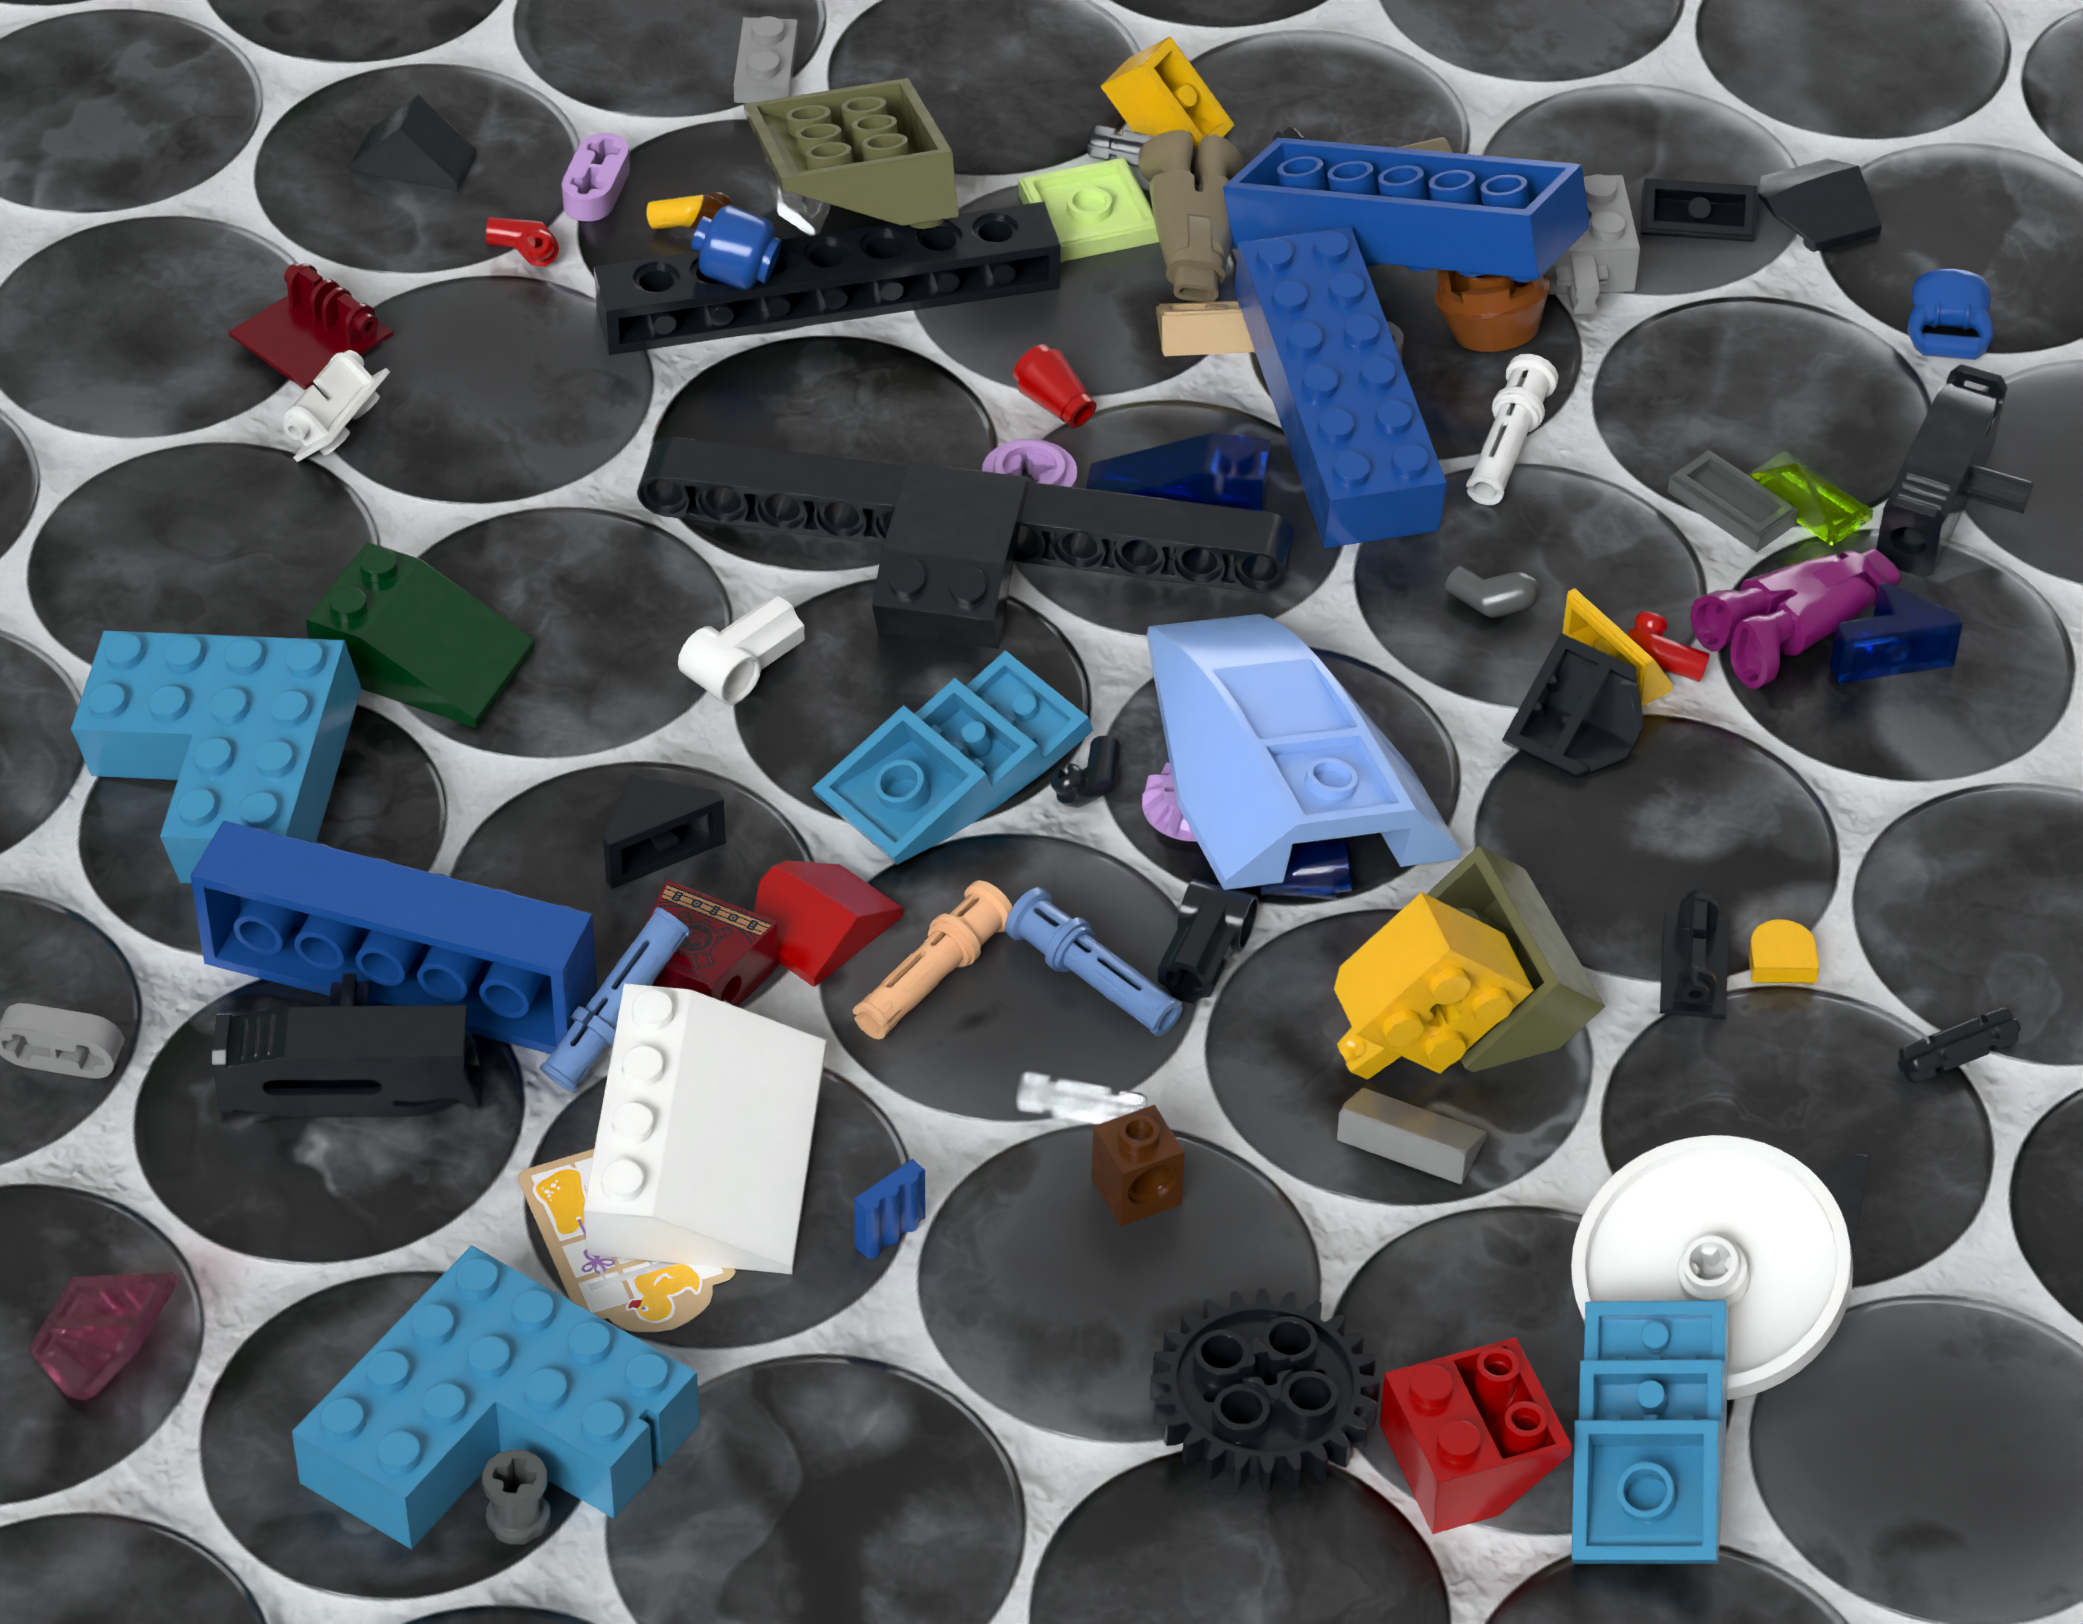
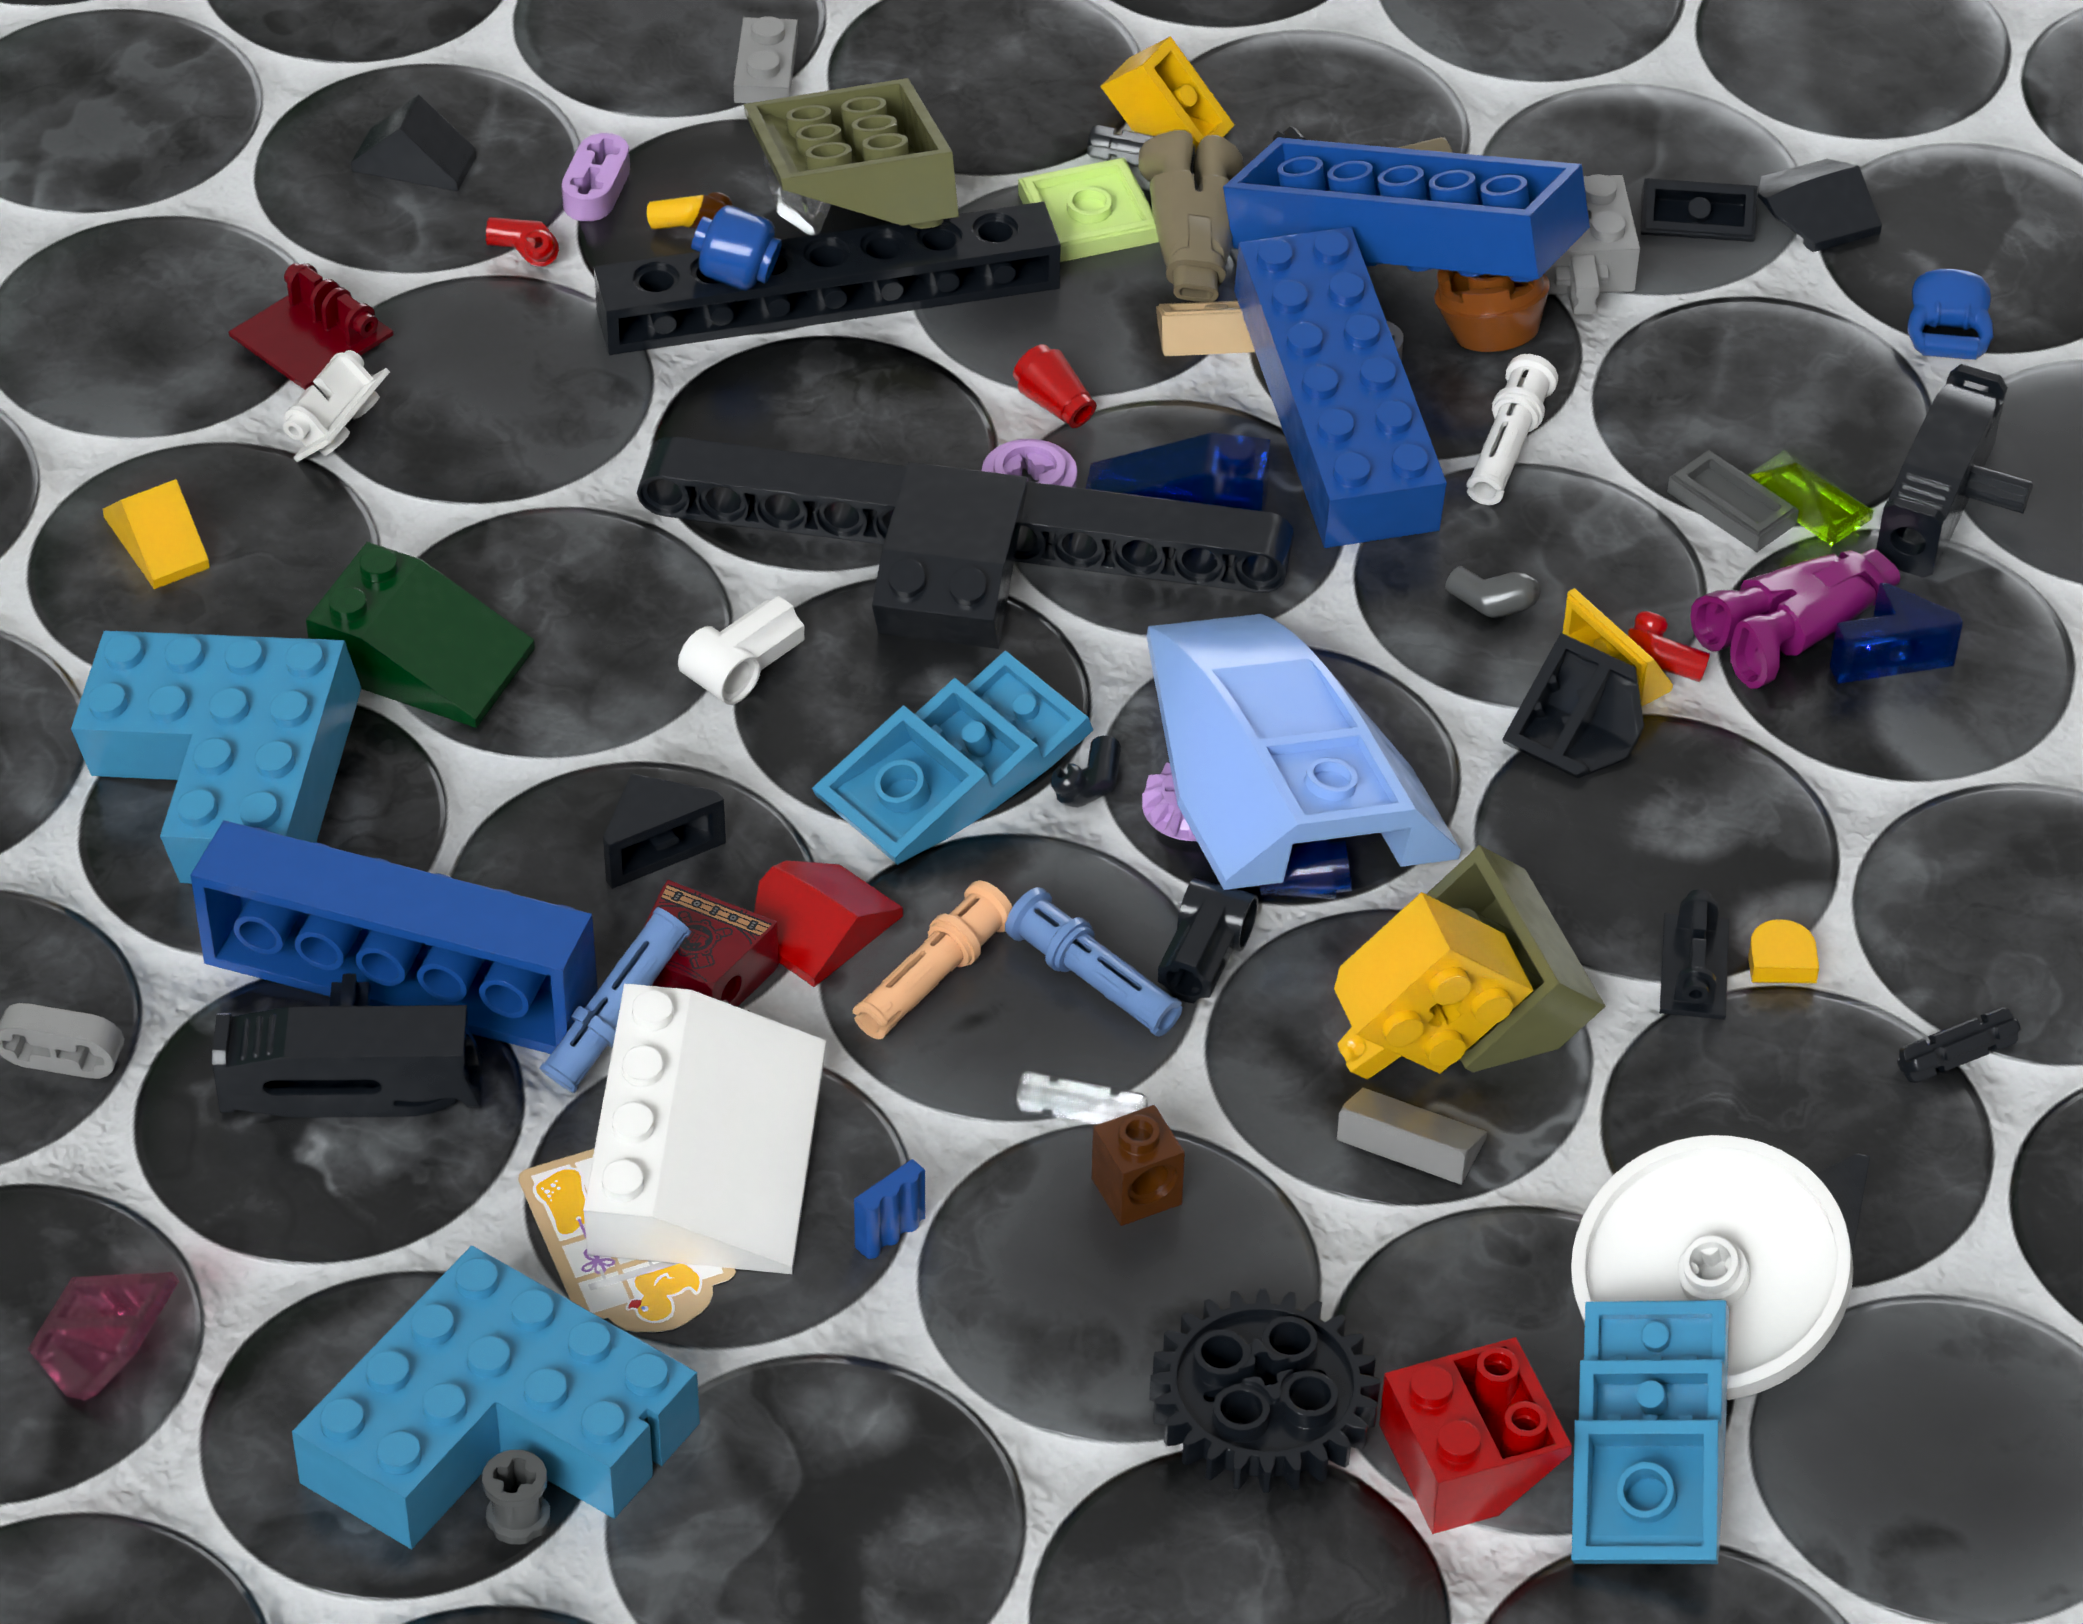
none -> yellow slope [103,479,210,589]

